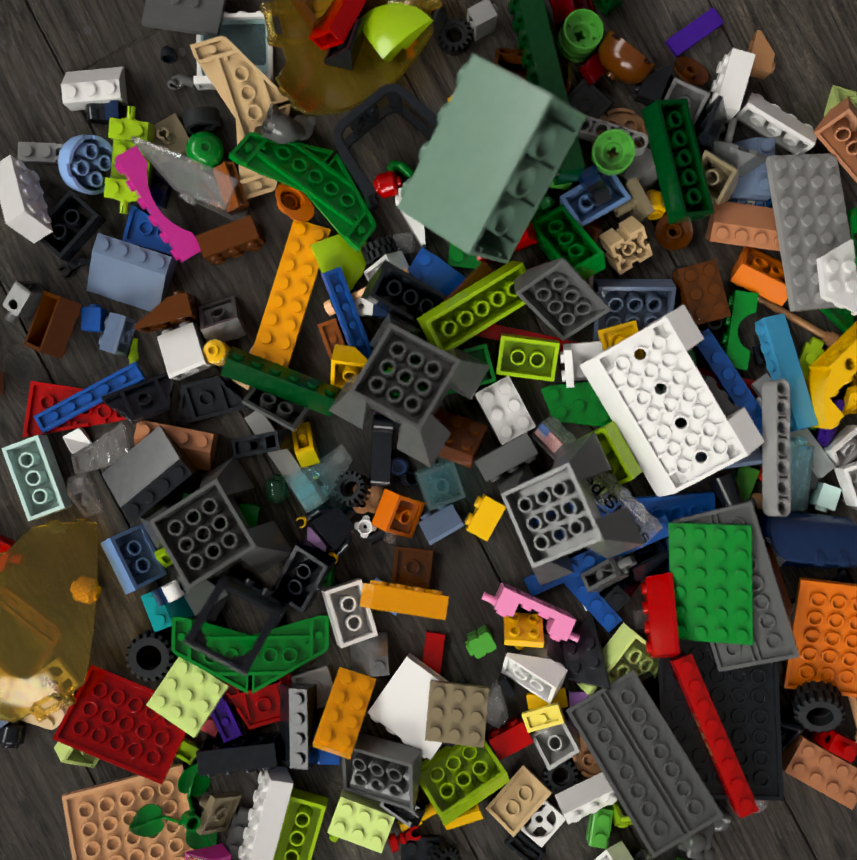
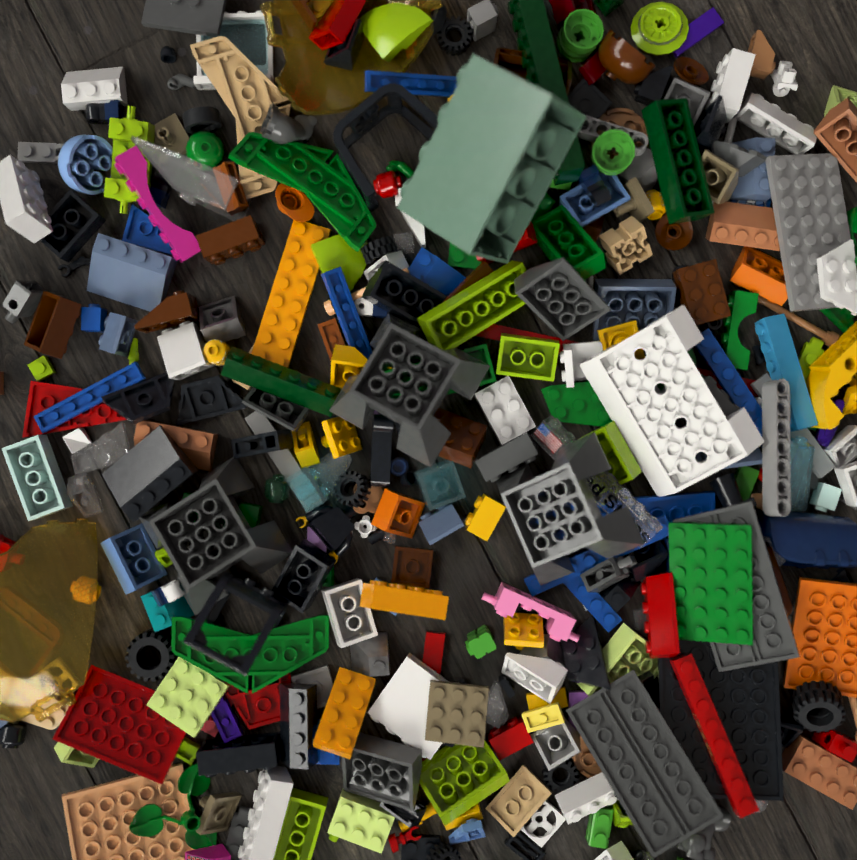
none -> lime plate [28,356,56,382]
none -> yellow plate [321,417,362,459]
none -> blue plate [365,70,457,97]
none -> medium blue wing [448,818,486,845]
none -> lime piece [631,2,689,56]
none -> white hips [770,61,798,97]

